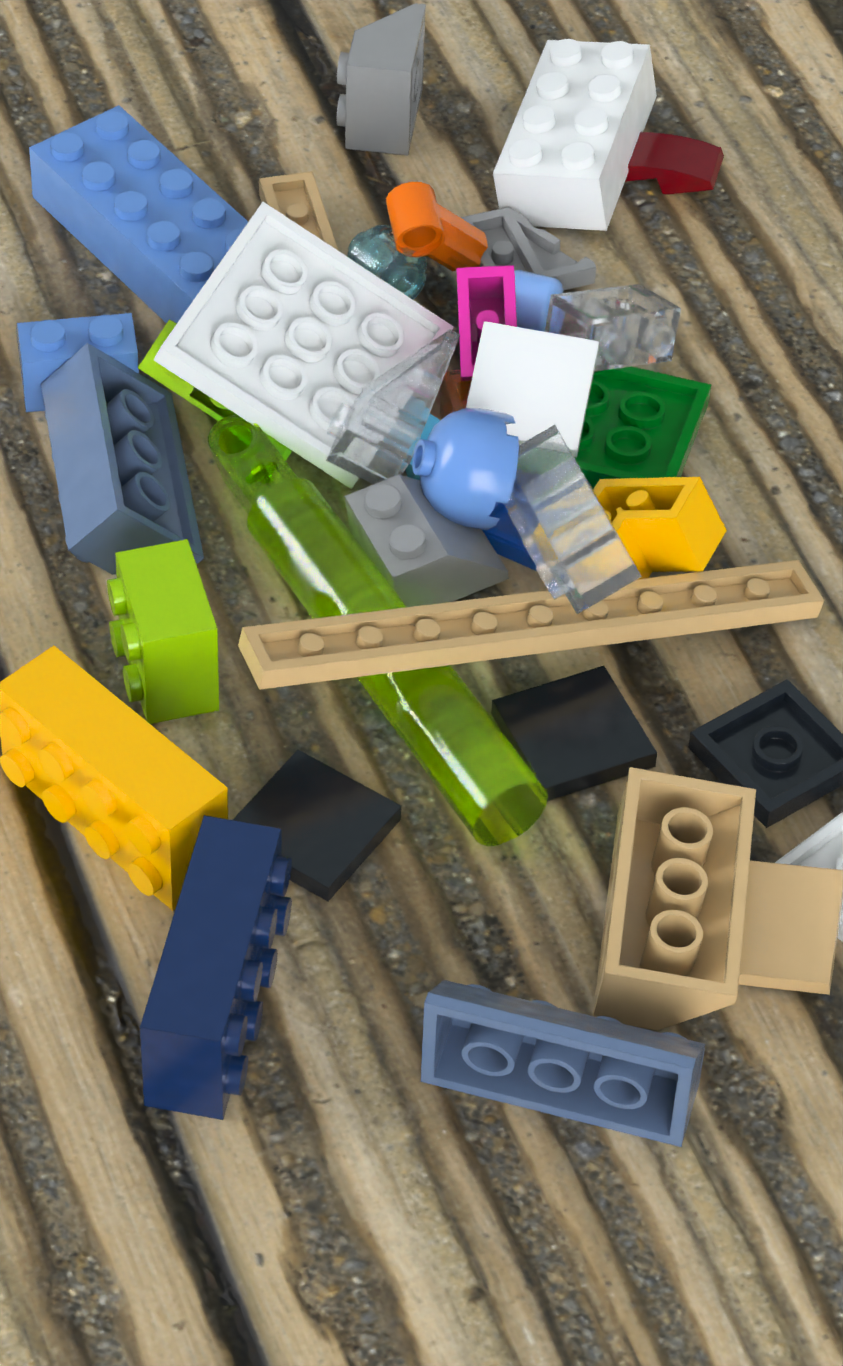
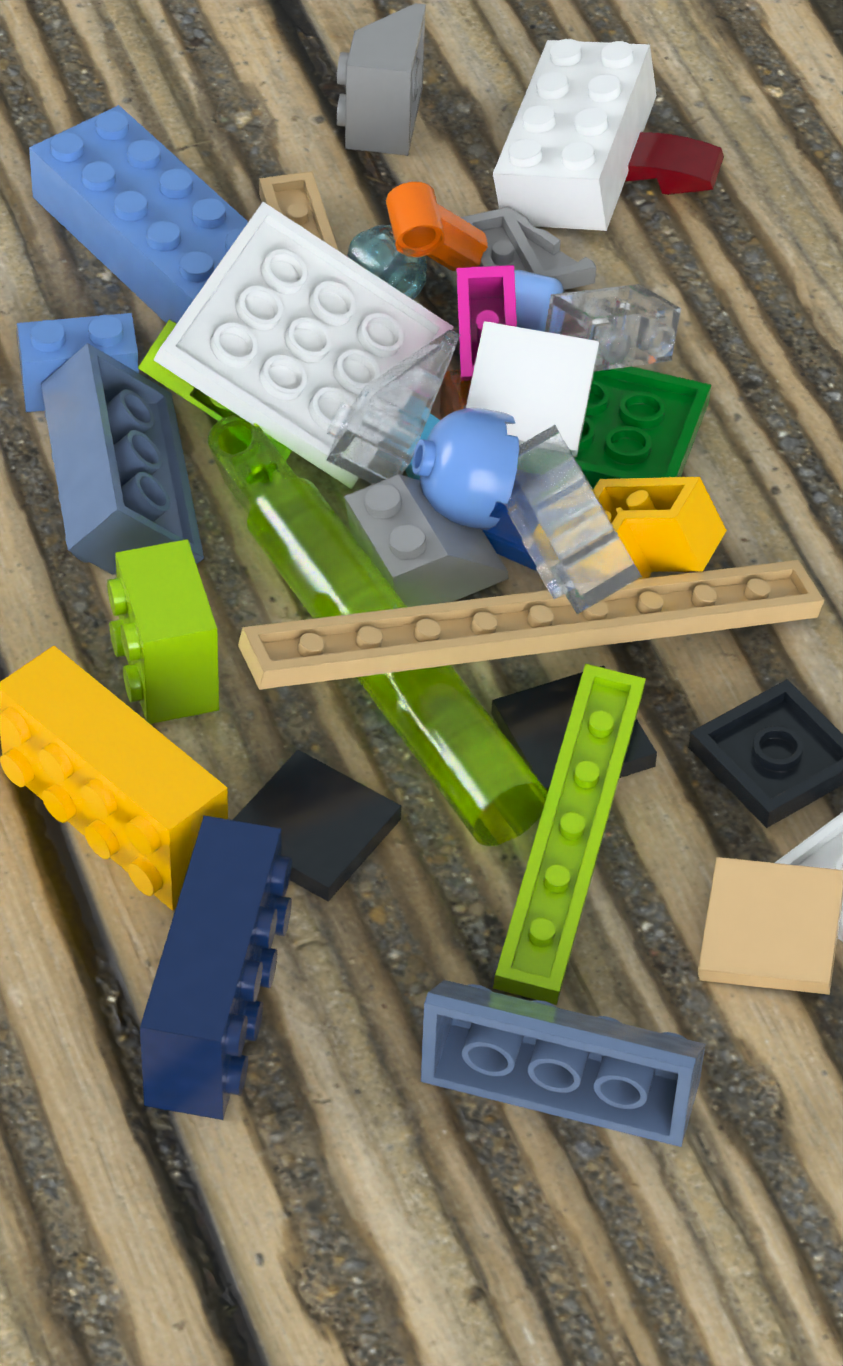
tan slope [593,767,756,1031] -> none
none -> lime plate [493,663,646,1005]

